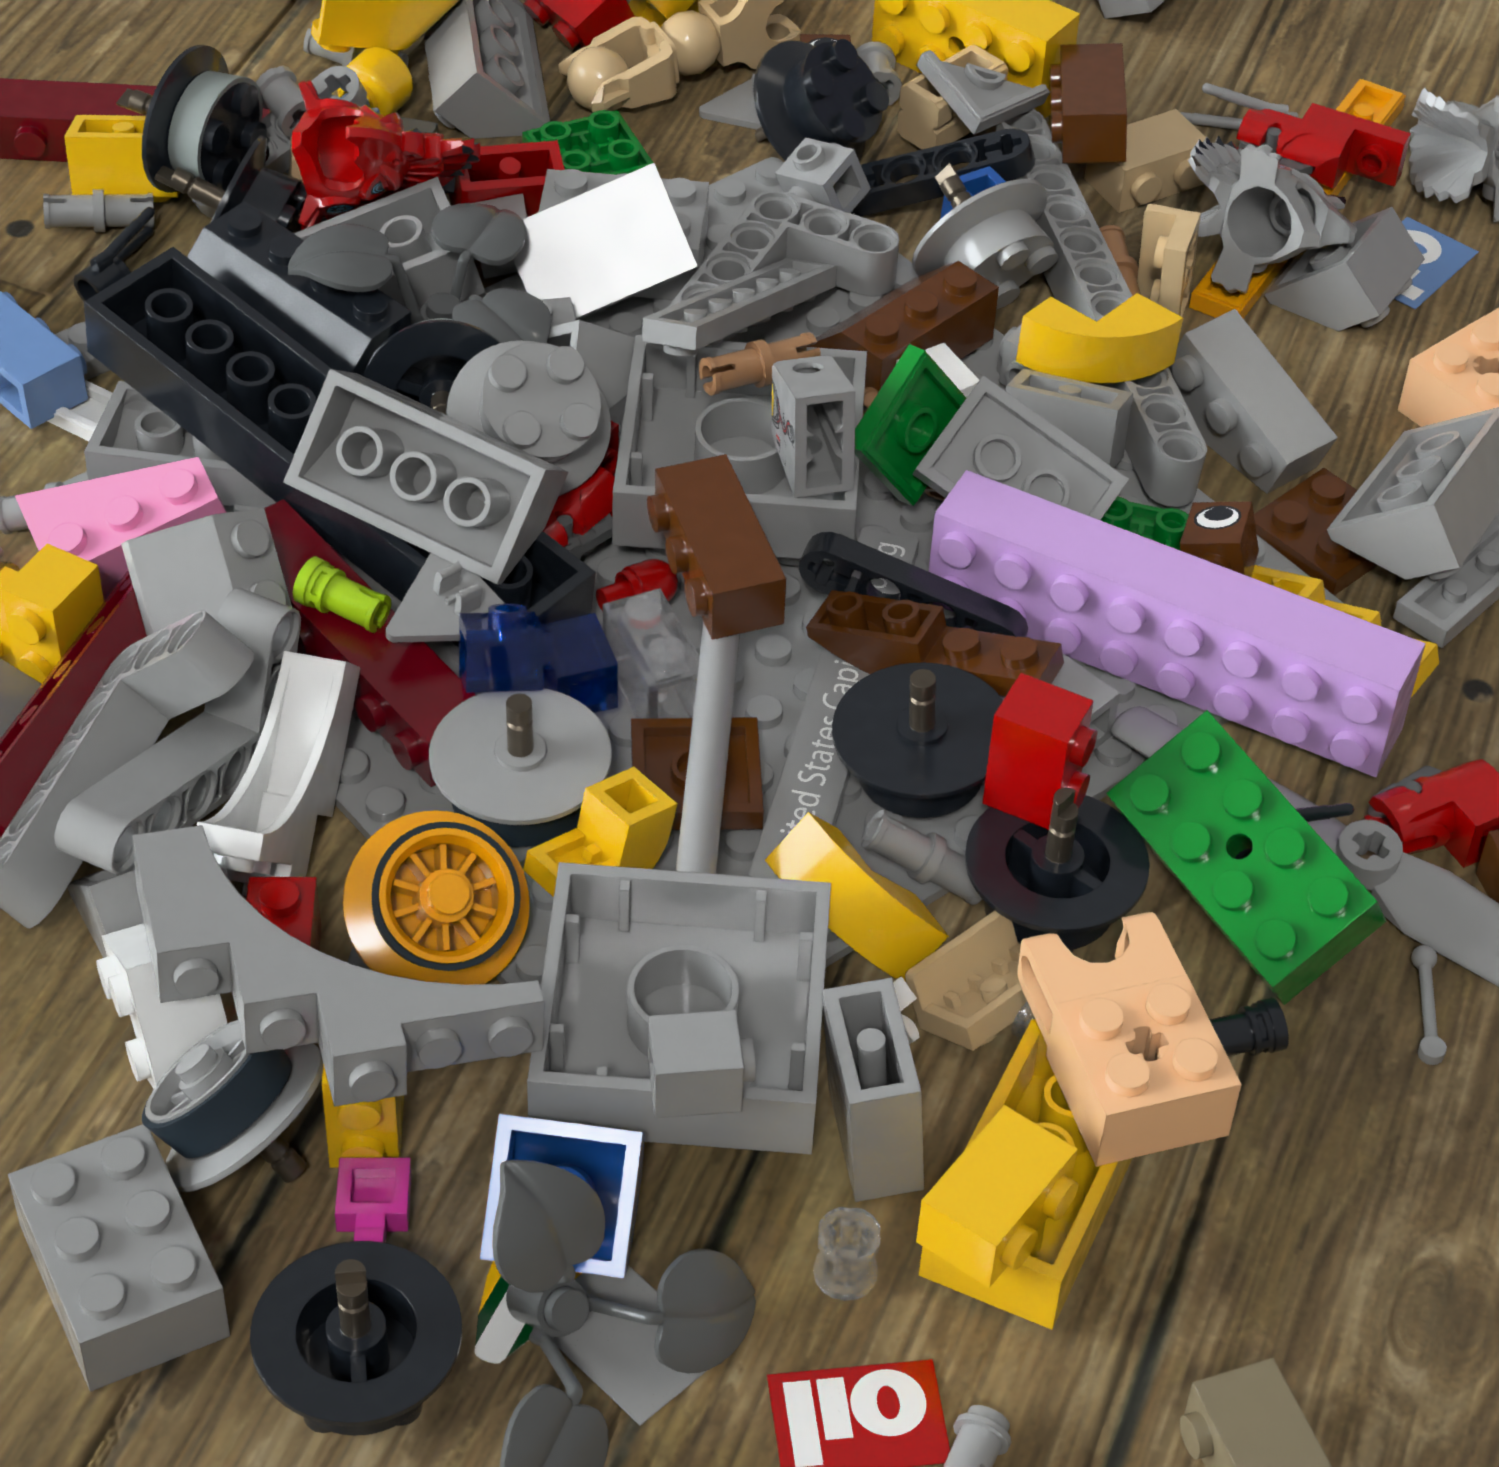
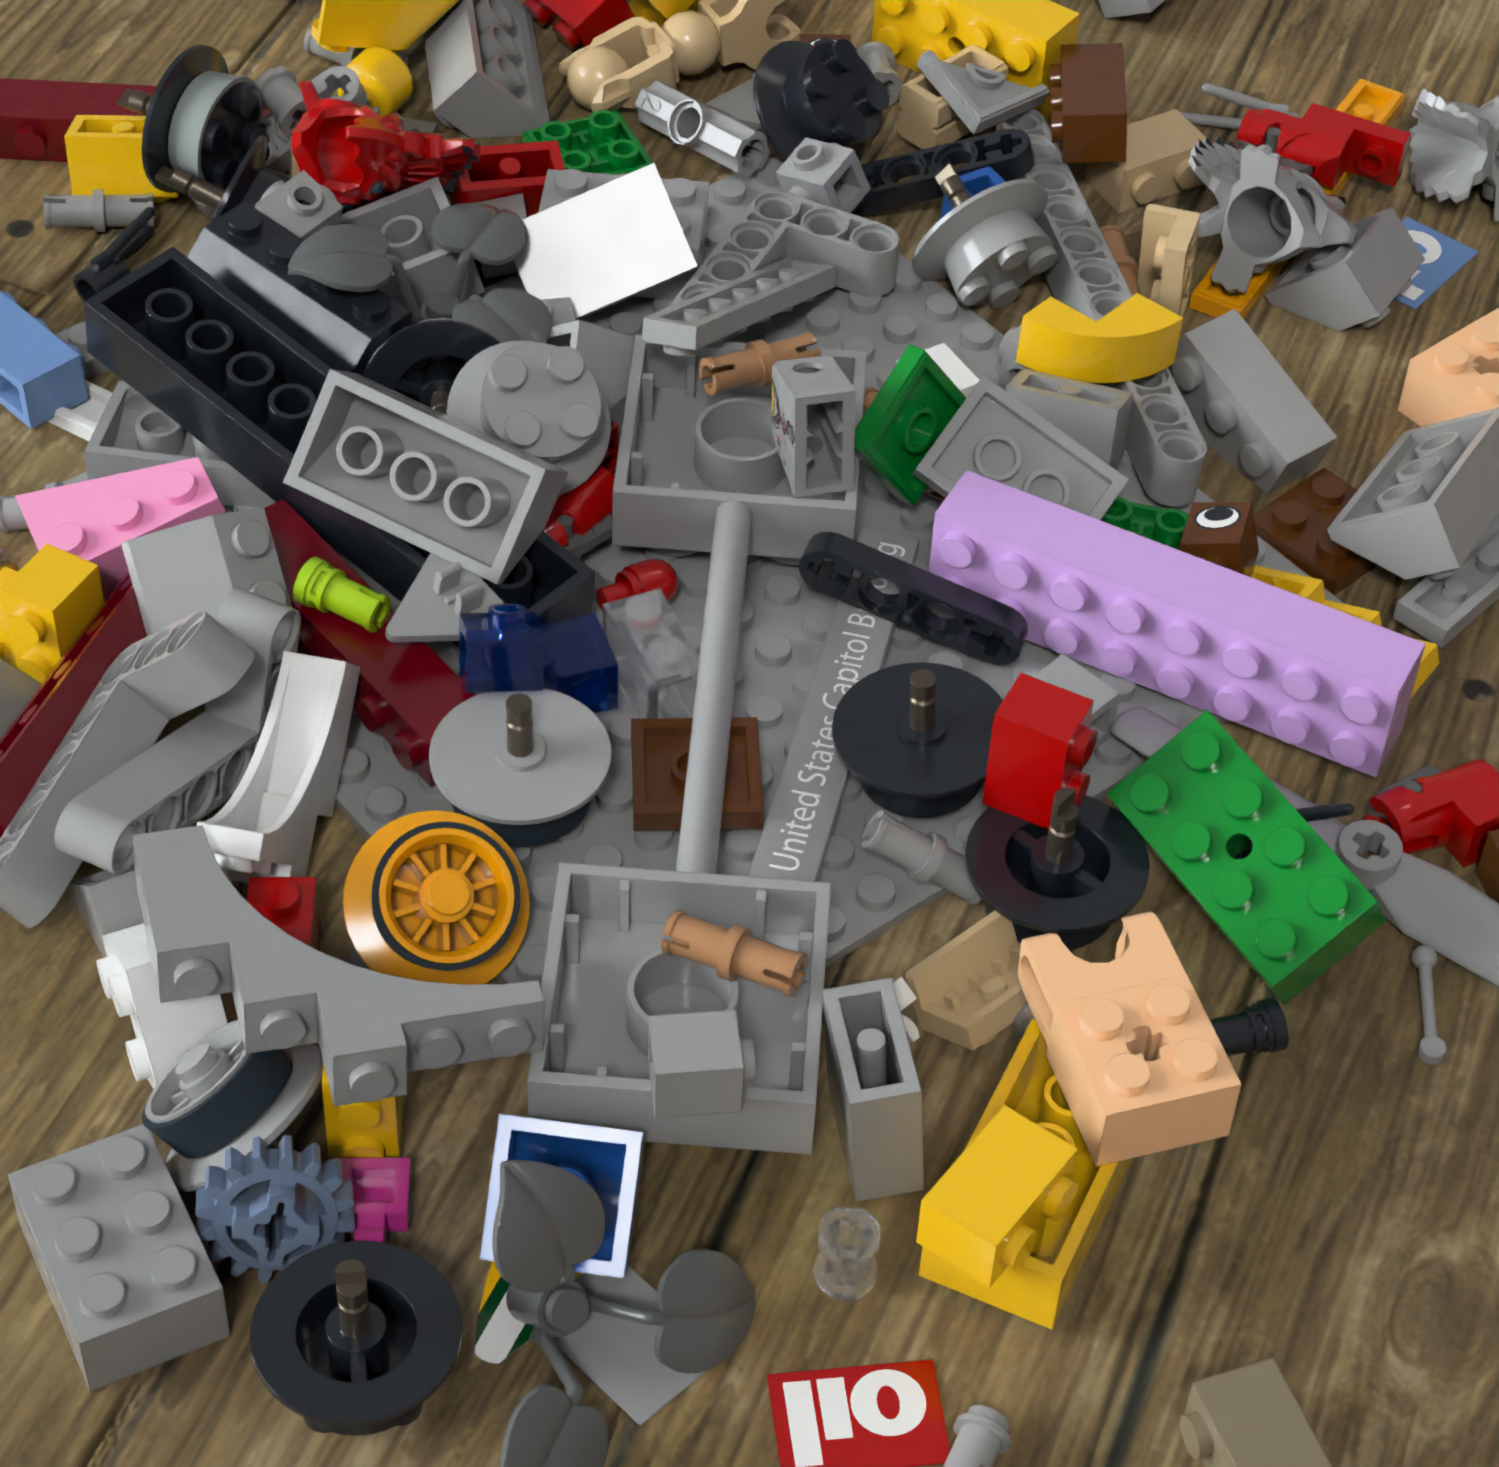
yellow brick [523,767,678,897] -> none
reddish brown brick [647,454,786,640] -> none
yellow brick [765,812,949,982] -> none
reddish brown slope [806,261,999,391] -> none
reddish brown slope [806,590,1064,696] -> none
none -> sand blue gear [195,1135,355,1284]
none -> light grey brick [255,170,343,240]
none -> light grey piece [635,80,771,177]
none -> medium nougat pin [661,910,808,997]

